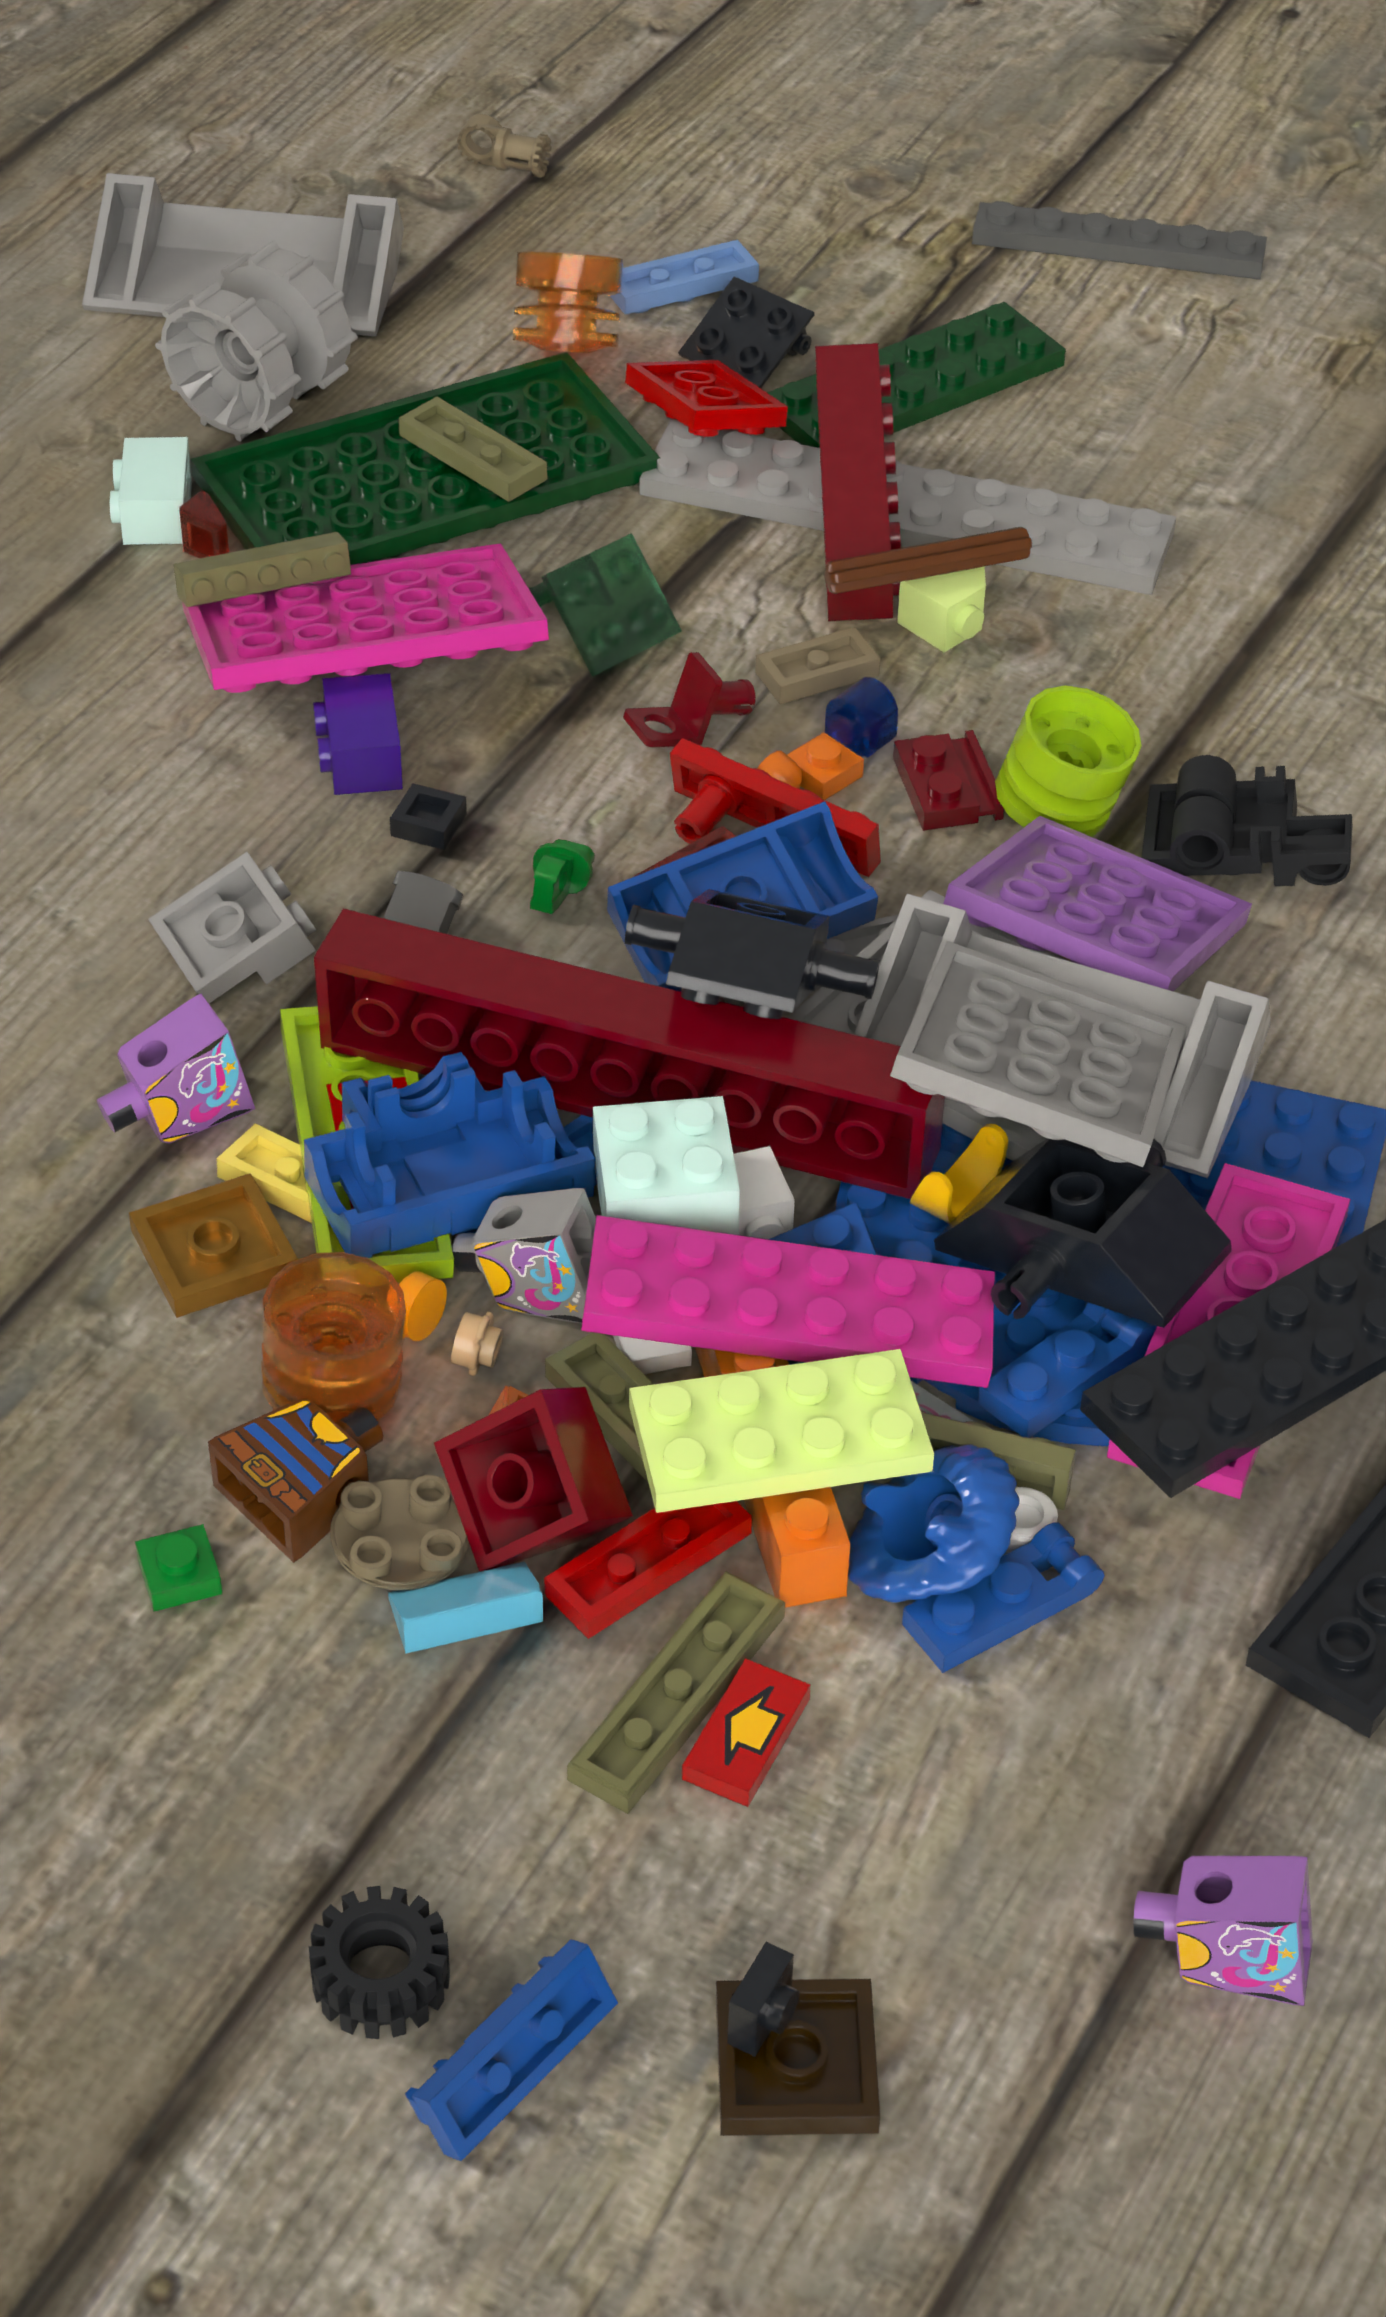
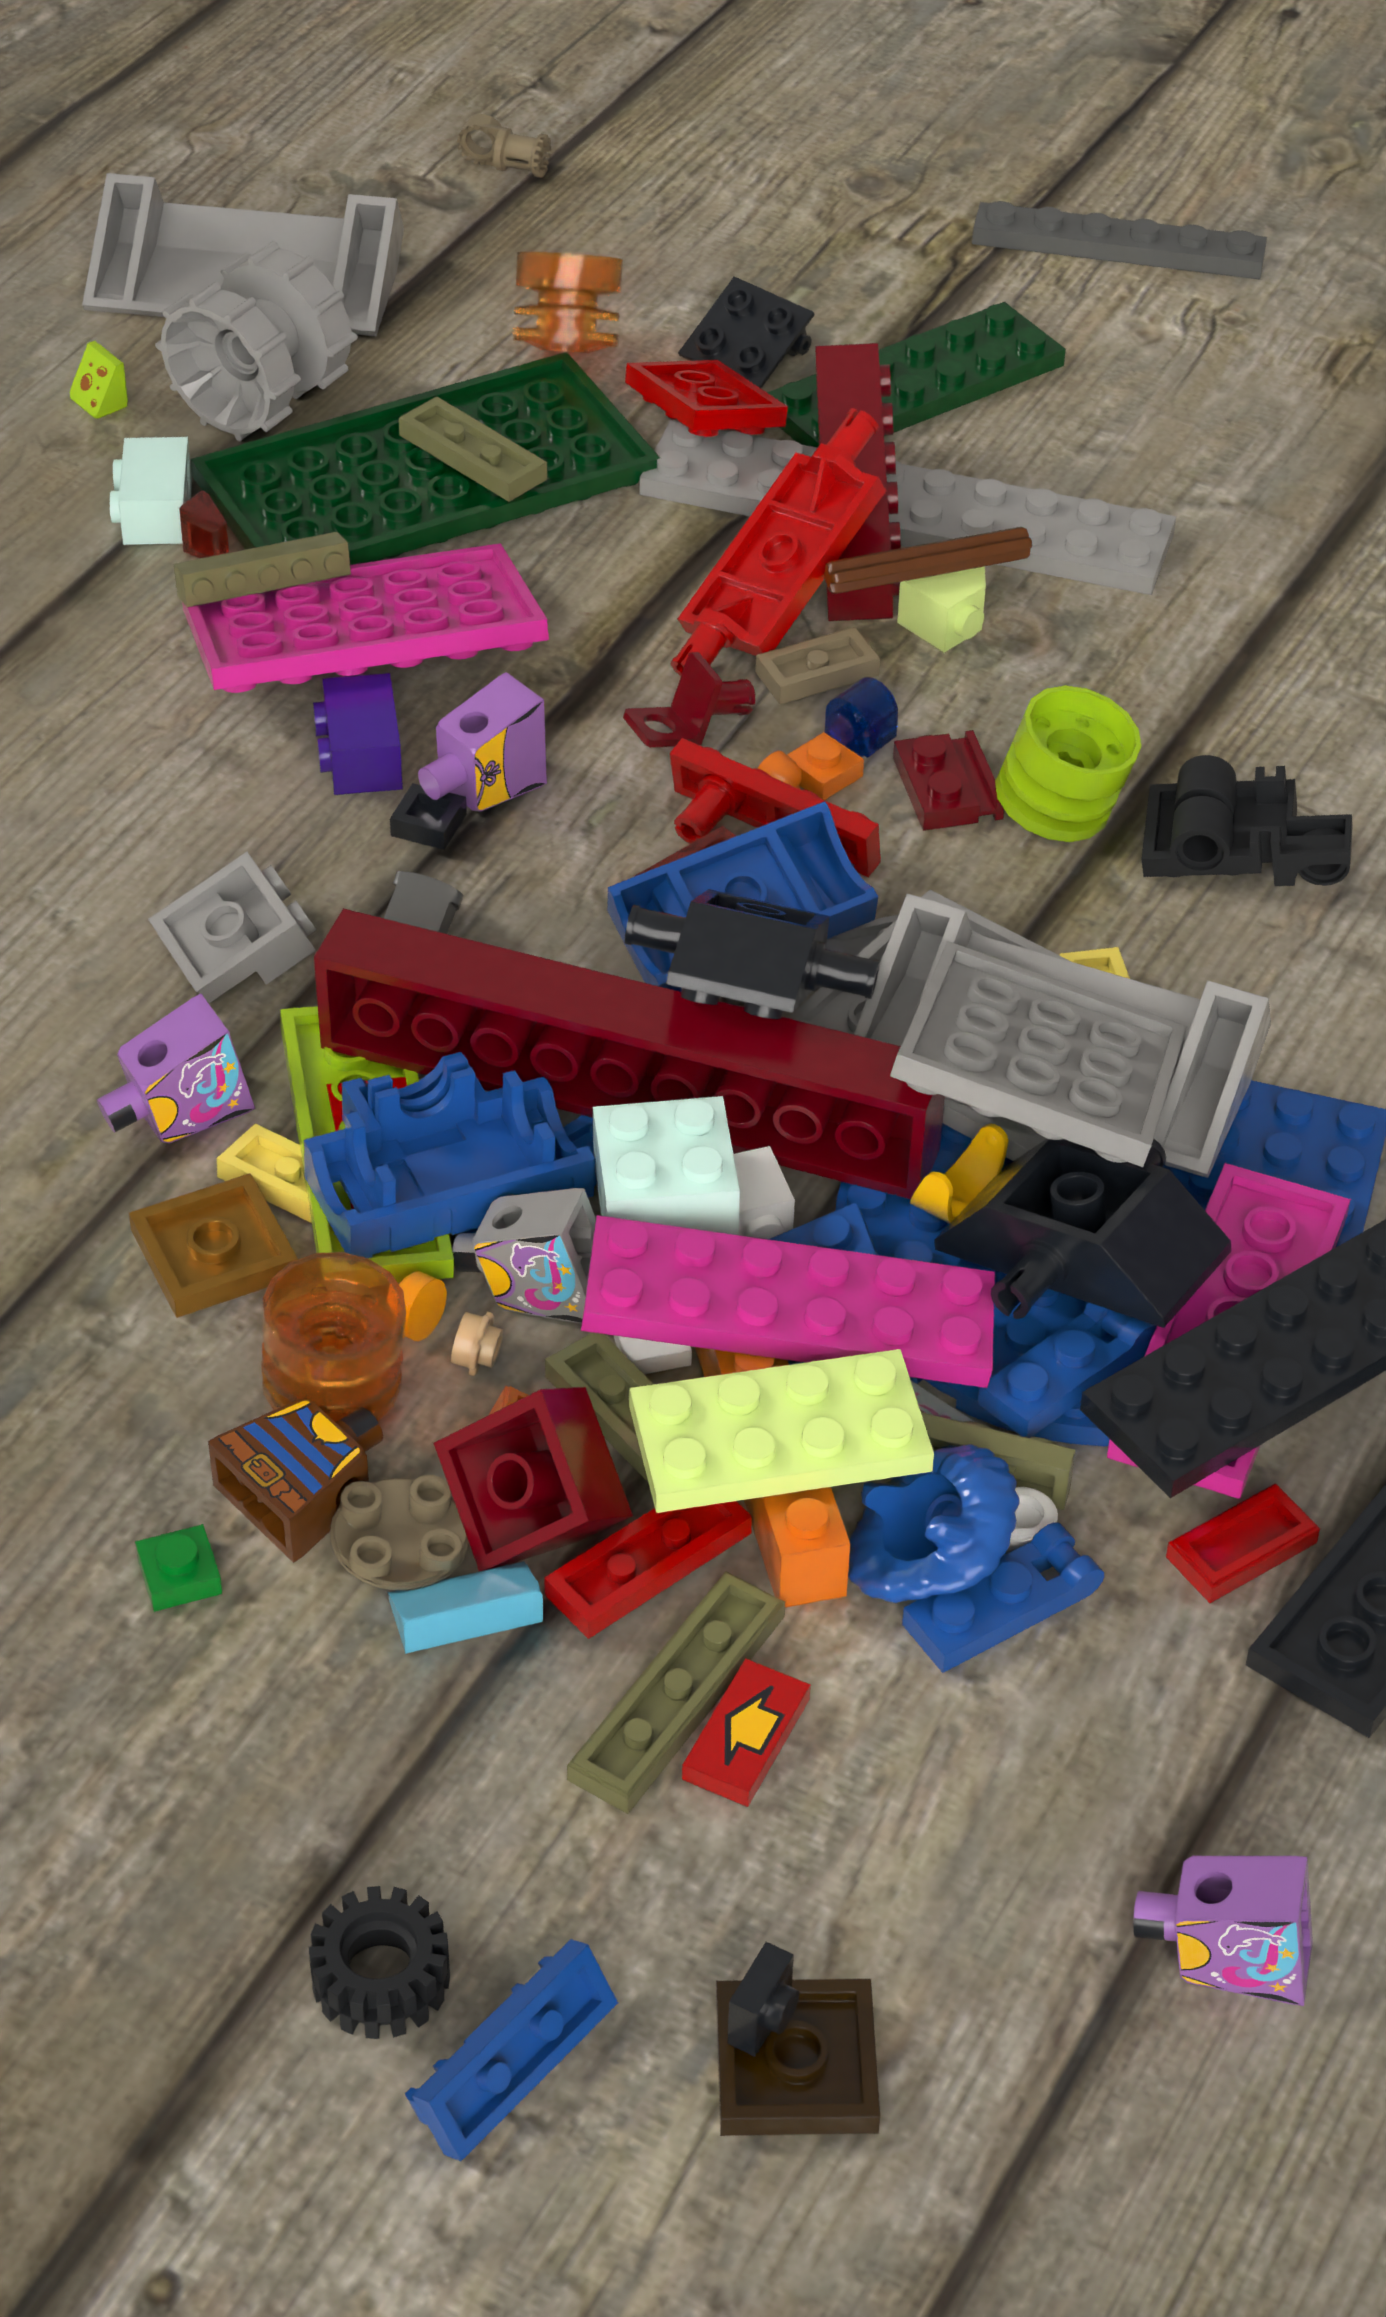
clear green plate [529,533,682,677] -> none
green piece [530,839,595,914] -> none
medium blue plate [604,240,759,315] -> none
medium lavender plate [943,816,1252,991] -> none
none -> lime slope [70,340,128,419]
none -> medium lavender torso [418,672,547,812]
none -> red plate [670,408,886,676]
none -> red tile [1166,1483,1320,1603]

